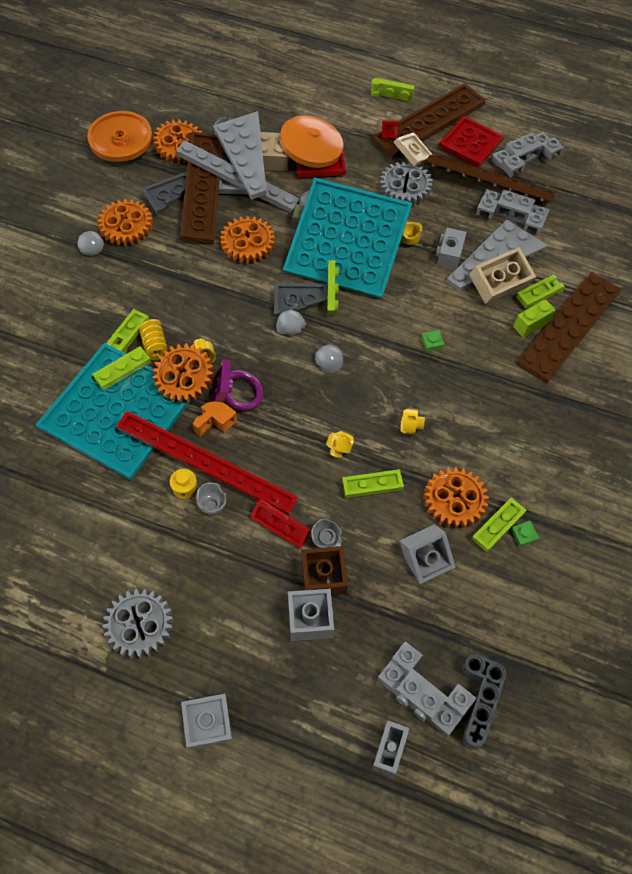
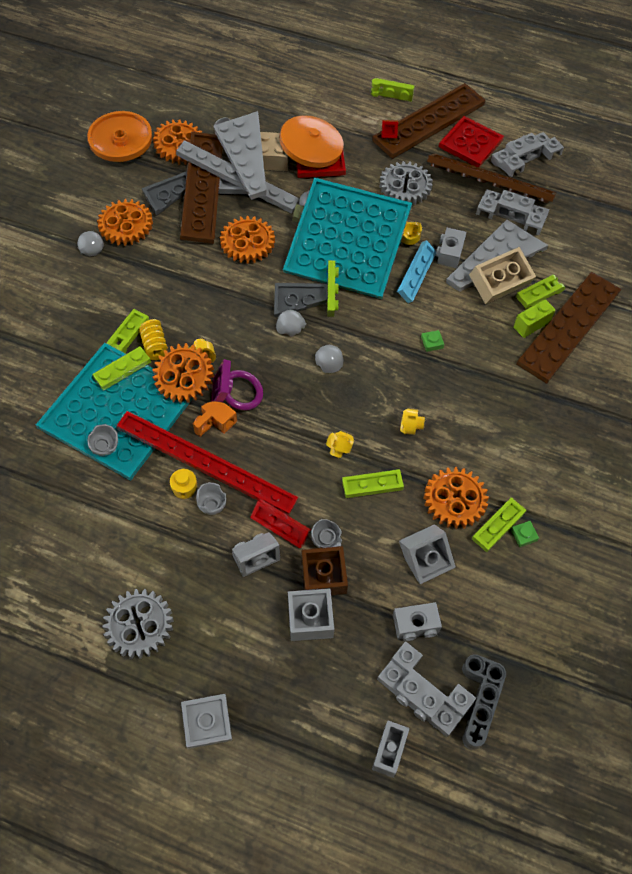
tan plate [393,133,432,166] -> none
none -> light grey hair [87,424,118,456]
none -> light grey slope [232,532,280,577]
none -> light grey brick [393,602,442,641]
none -> medium azure plate [397,240,436,303]

